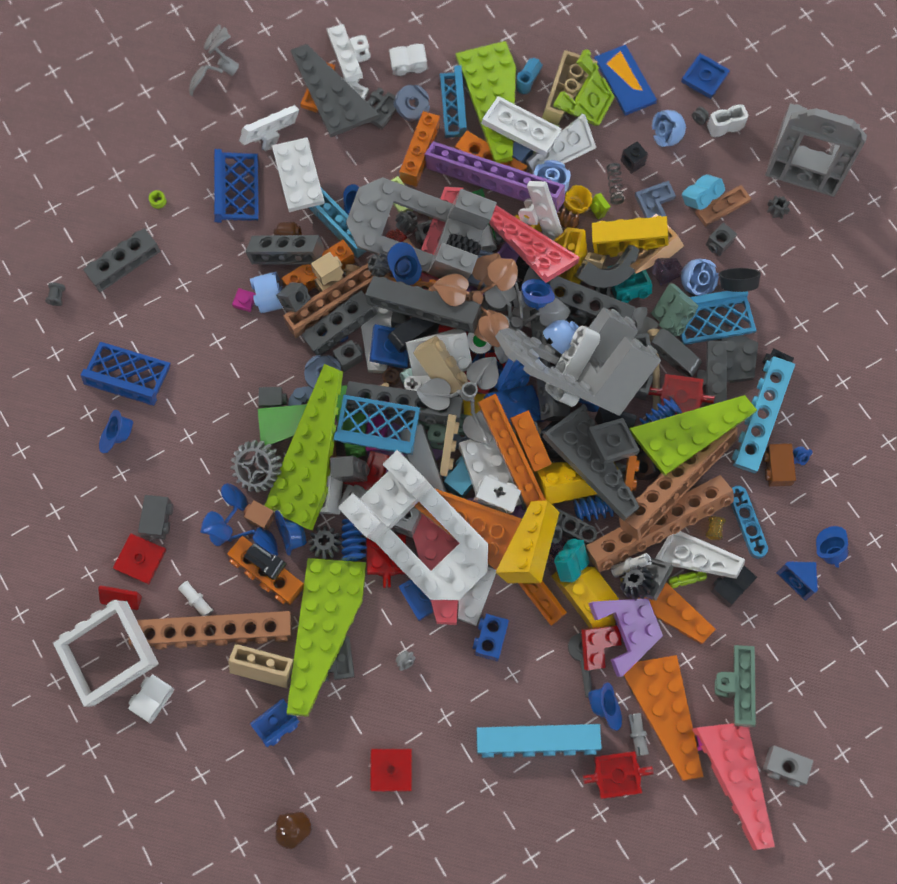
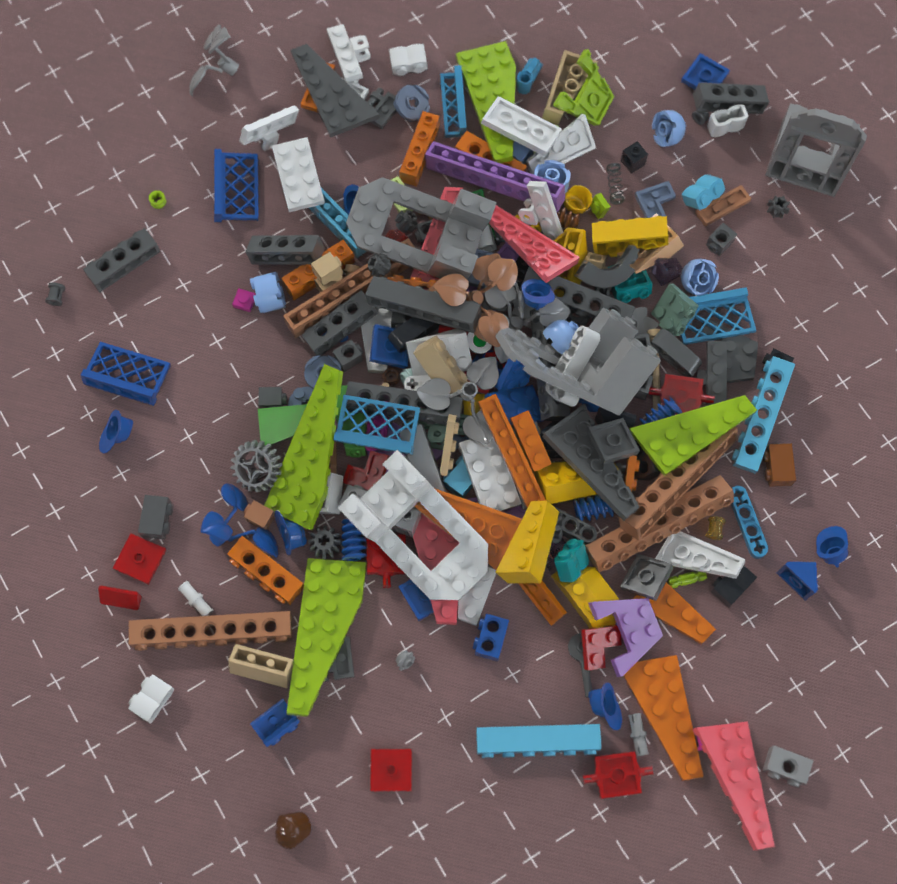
white window [53,600,159,707] -> none
black piece [244,543,287,580] -> none
reddish brown head [274,222,302,235] -> none
dark grey brick [276,282,311,312] -> none
dark grey brick [331,456,369,483] -> none
blue piece [387,242,422,285] -> none
black tyre [446,234,482,256] -> none
white brick [473,475,521,515] -> none
blue tile [594,44,657,116] -> none
white pin [611,553,652,578] -> none
black gear [620,565,654,601] -> none
sand green plate [715,645,756,727] -> none
black tyre [719,268,761,292] -> none
blue plate [793,446,813,465] -> none
none -> dark grey brick [693,82,769,114]

